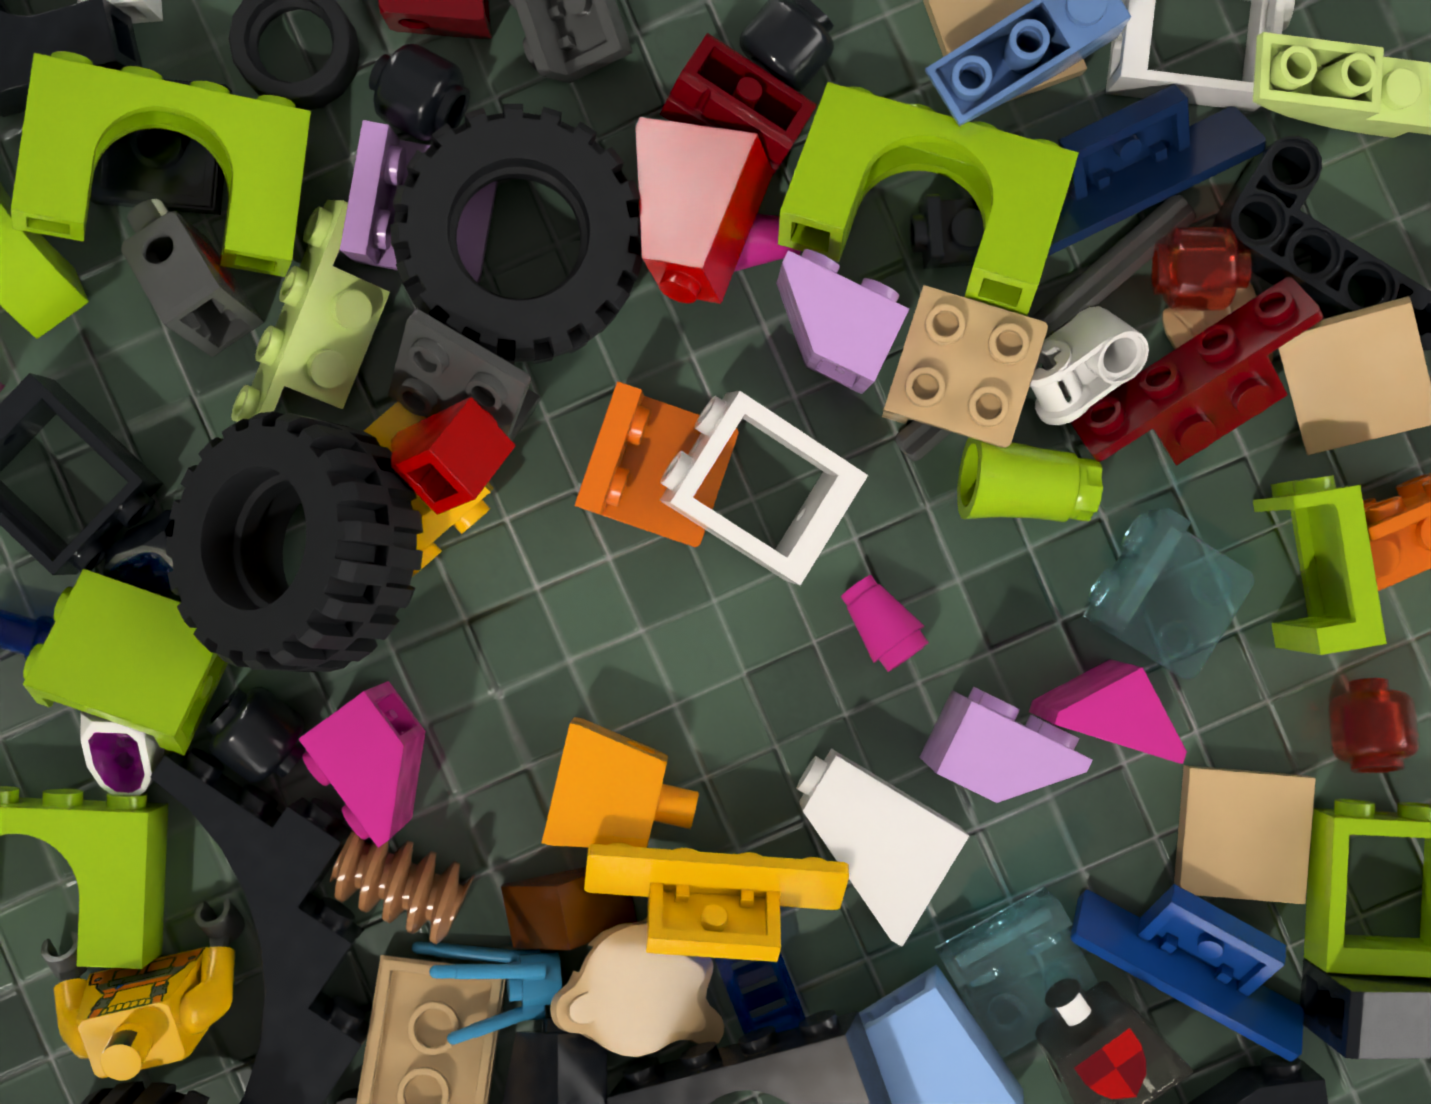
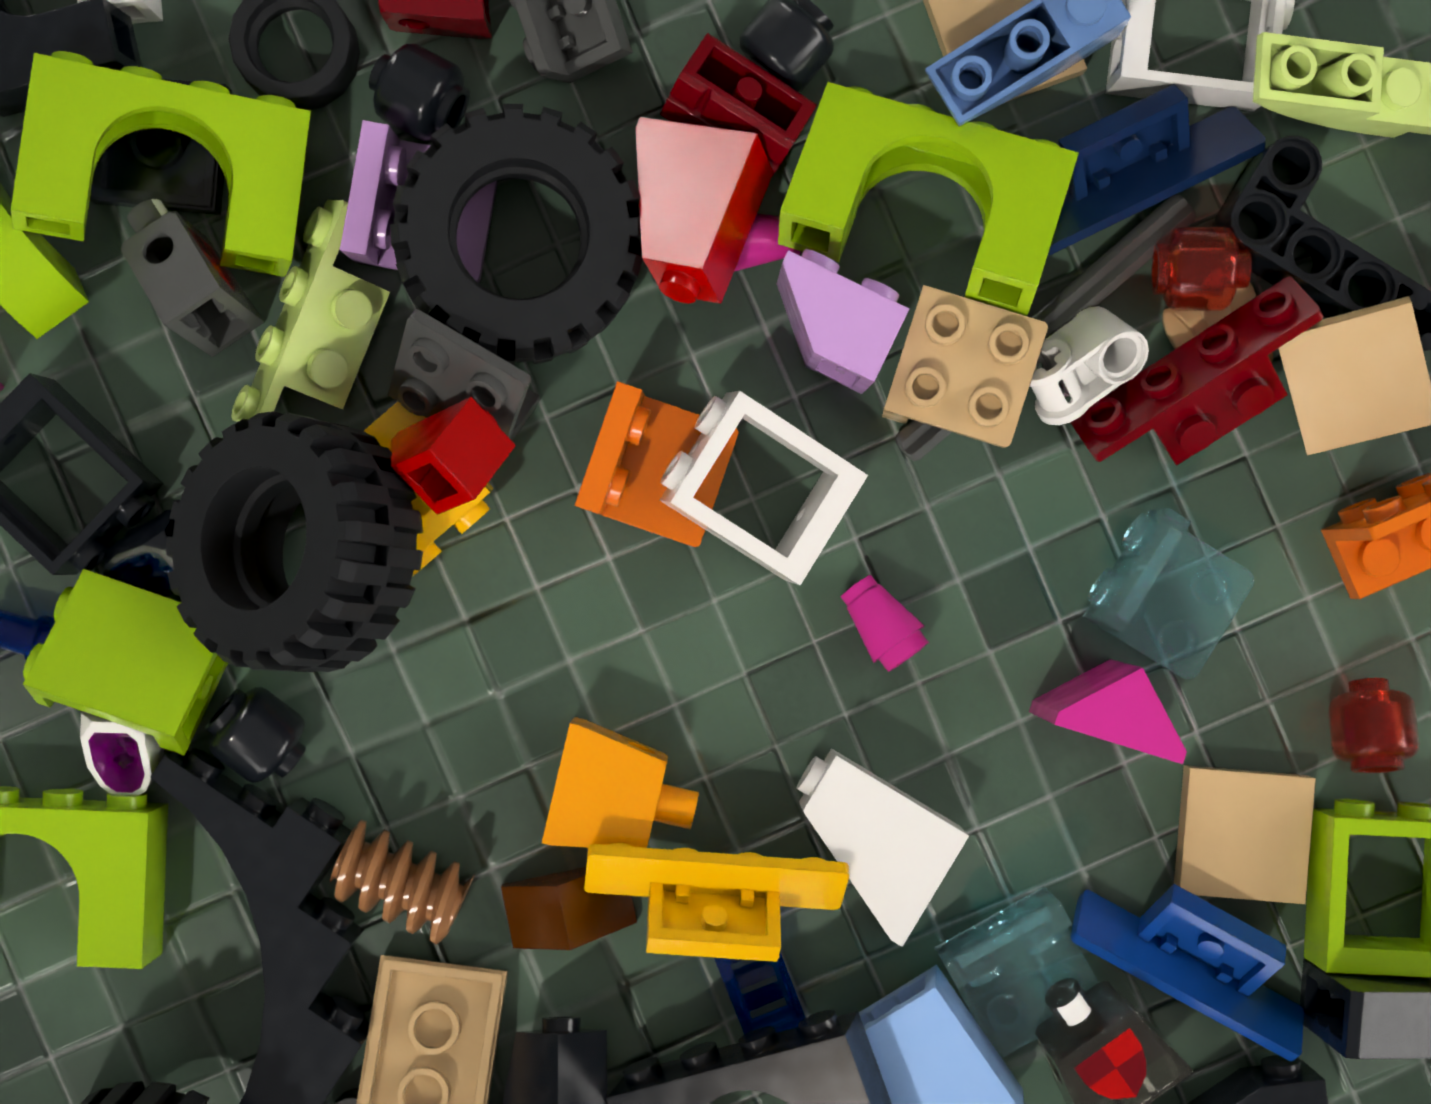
yellow torso [41,898,245,1081] -> none
dark pink slope [299,681,426,848] -> none
dark azure plant [412,941,562,1045] -> none
tan tile [550,918,725,1057] -> none
black bracket [910,194,984,269] -> none
lavender slope [919,687,1093,803] -> none
lime plant [957,437,1103,522] -> none
lime panel [1253,475,1387,655] -> none

